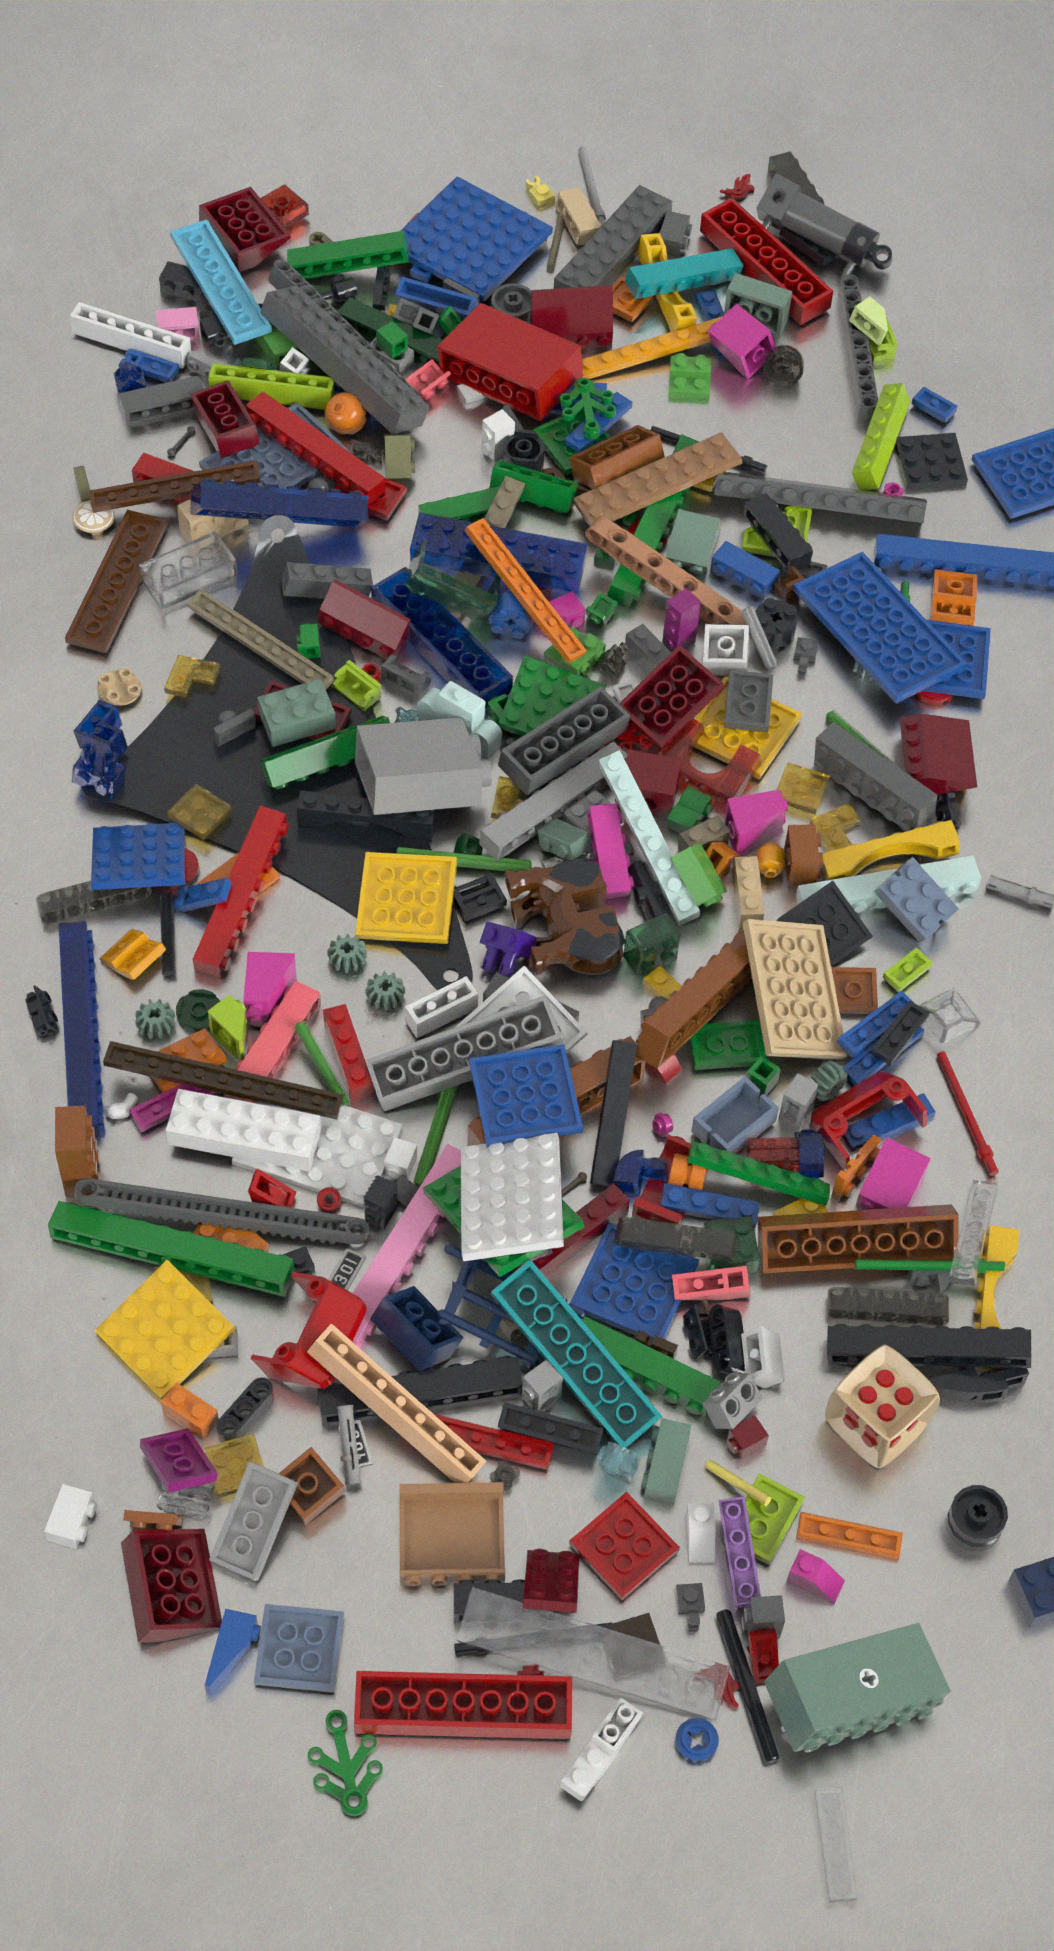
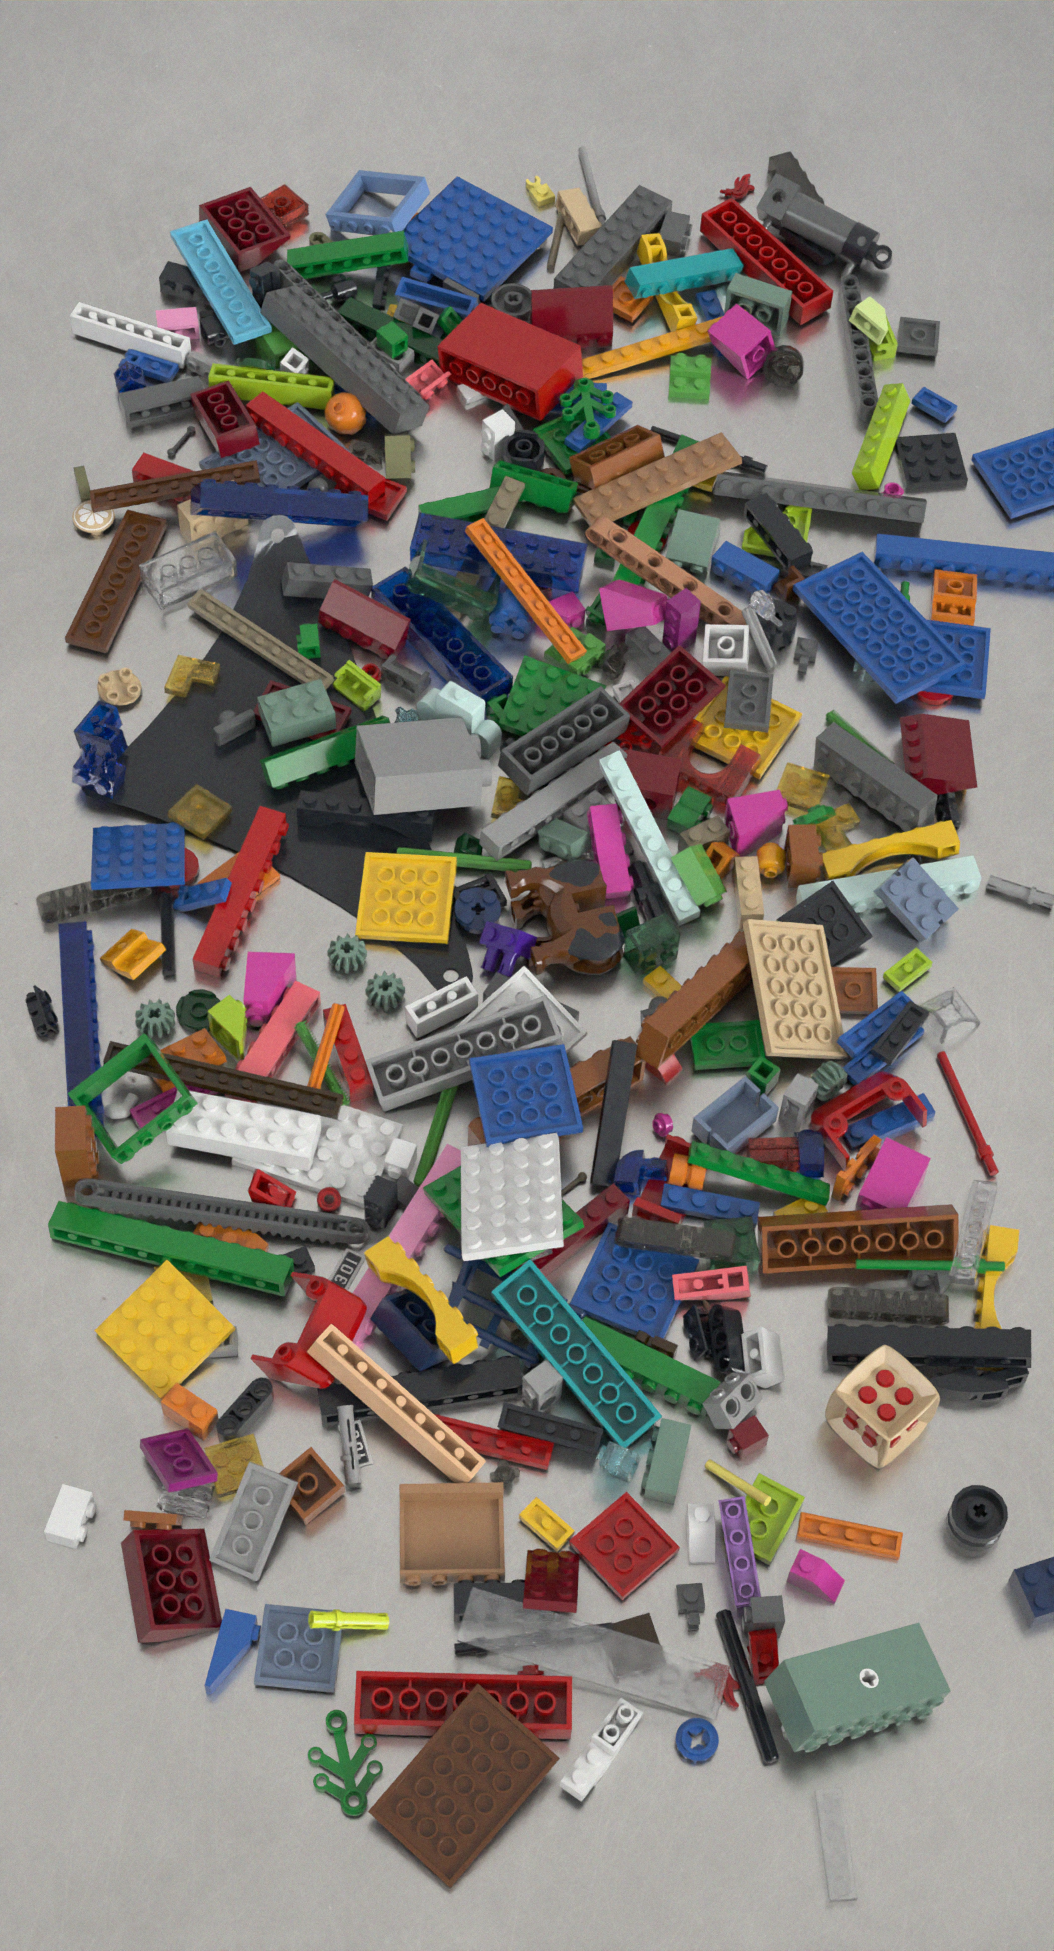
none -> green window [68,1033,198,1164]
none -> black brick [249,262,281,308]
none -> orange axle [307,1003,344,1089]
none -> neon yellow pin [308,1609,389,1631]
none -> medium blue window [325,170,430,235]
none -> yellow arch [364,1236,478,1364]
none -> reddish brown plate [368,1684,560,1888]
none -> dark blue plate [454,888,501,934]
none -> yellow plate [519,1497,575,1552]
none -> dark pink slope [599,579,668,631]
none -> dark green slope [616,906,641,938]
none -> clear piece [749,590,783,627]
none -> green plate [792,804,836,825]
none -> dark grey plate [897,317,940,356]

